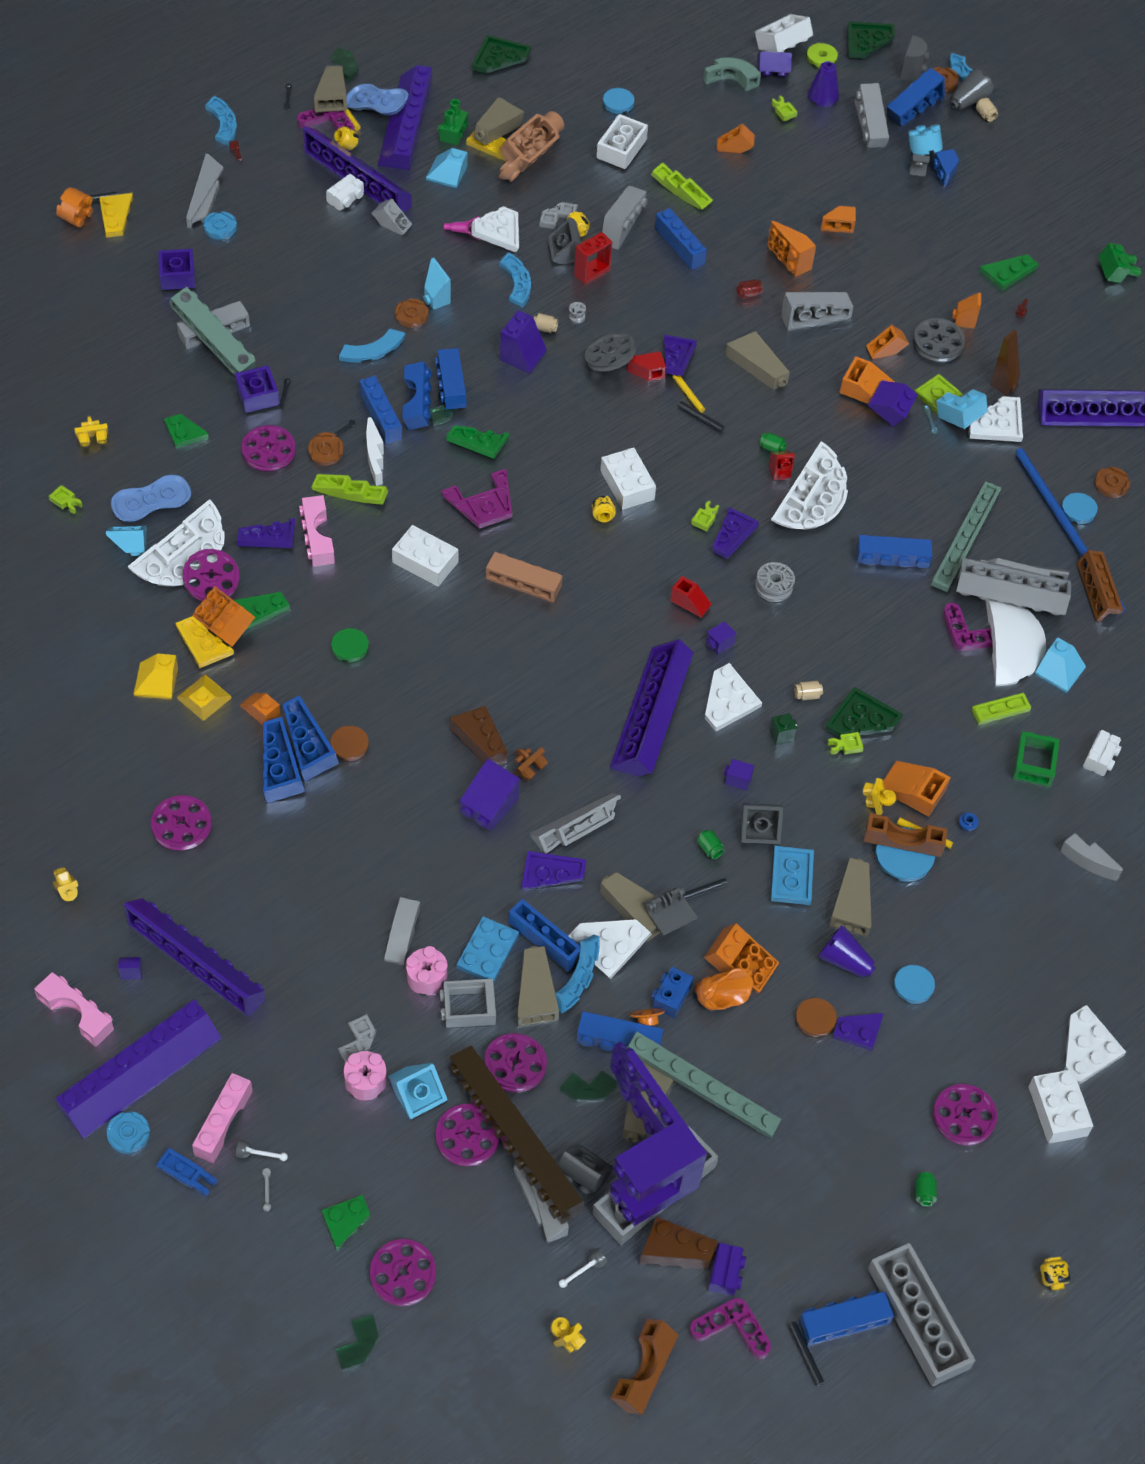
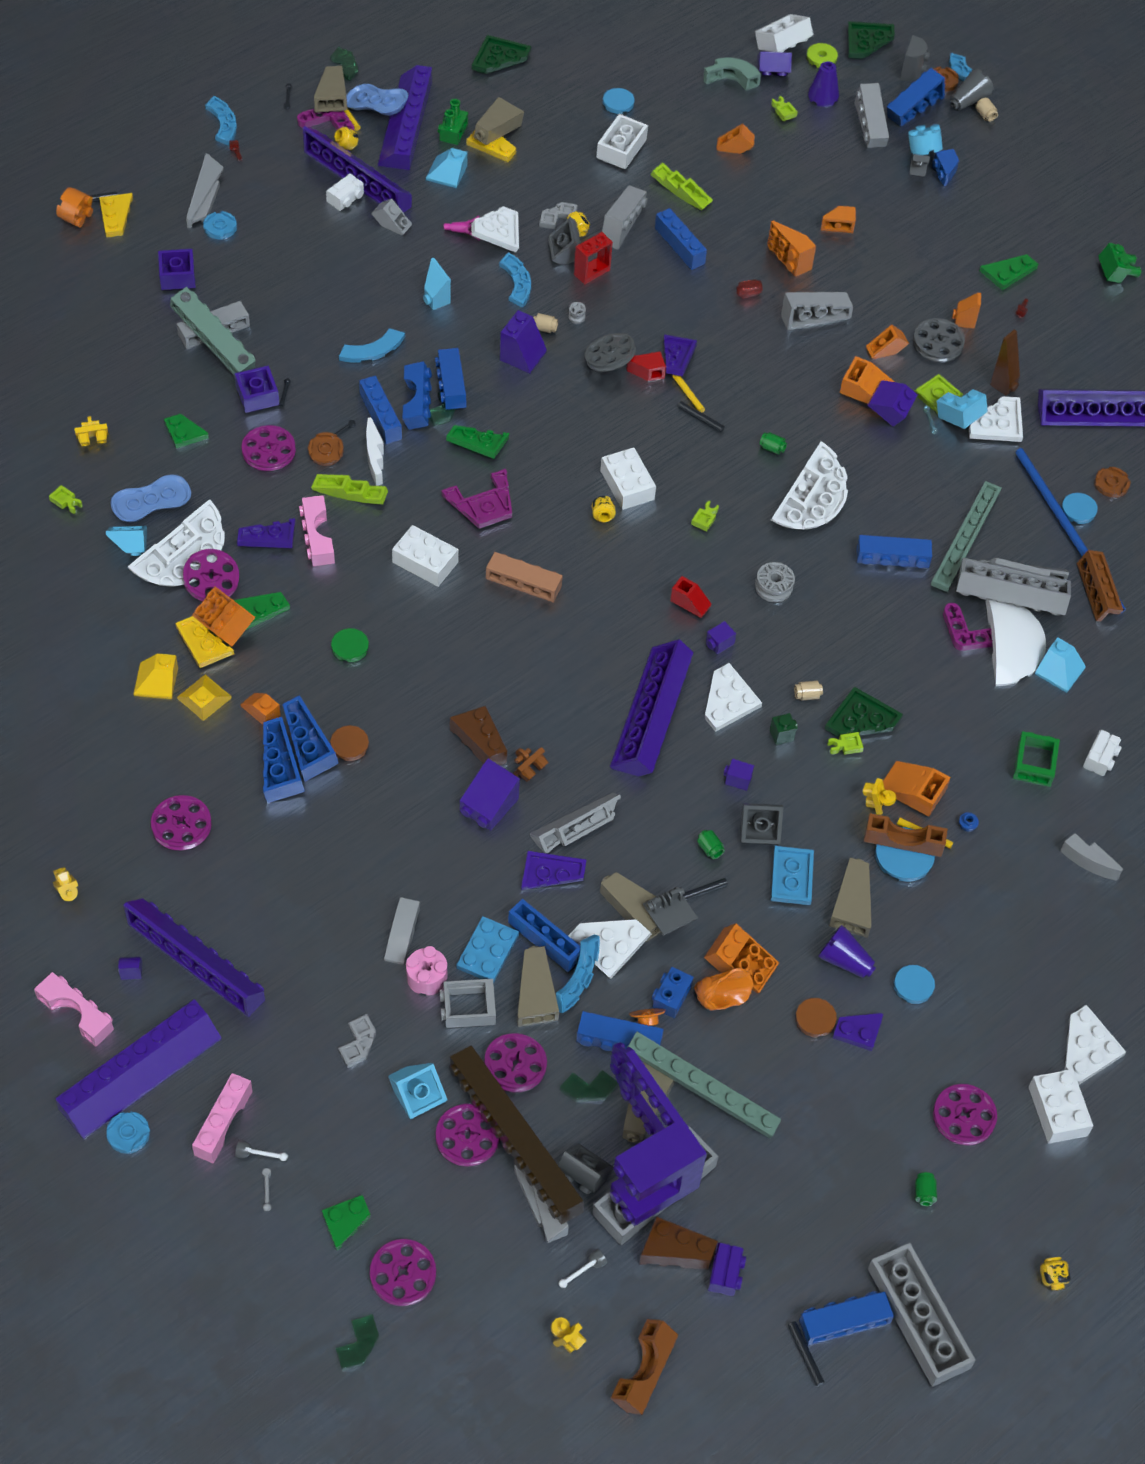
blue hinge [156,1148,217,1196] -> none
bright pink brick [344,1051,387,1101] -> none
dark orange tile [395,299,429,328] -> none
nougat brick [498,111,564,182] -> none
magenta beam [689,1298,771,1359] -> none
dark purple wing [712,507,759,559] -> none
dark tan slope [725,331,790,390] -> none
red slope [769,451,795,480] -> none
lime tile [971,692,1031,725] -> none

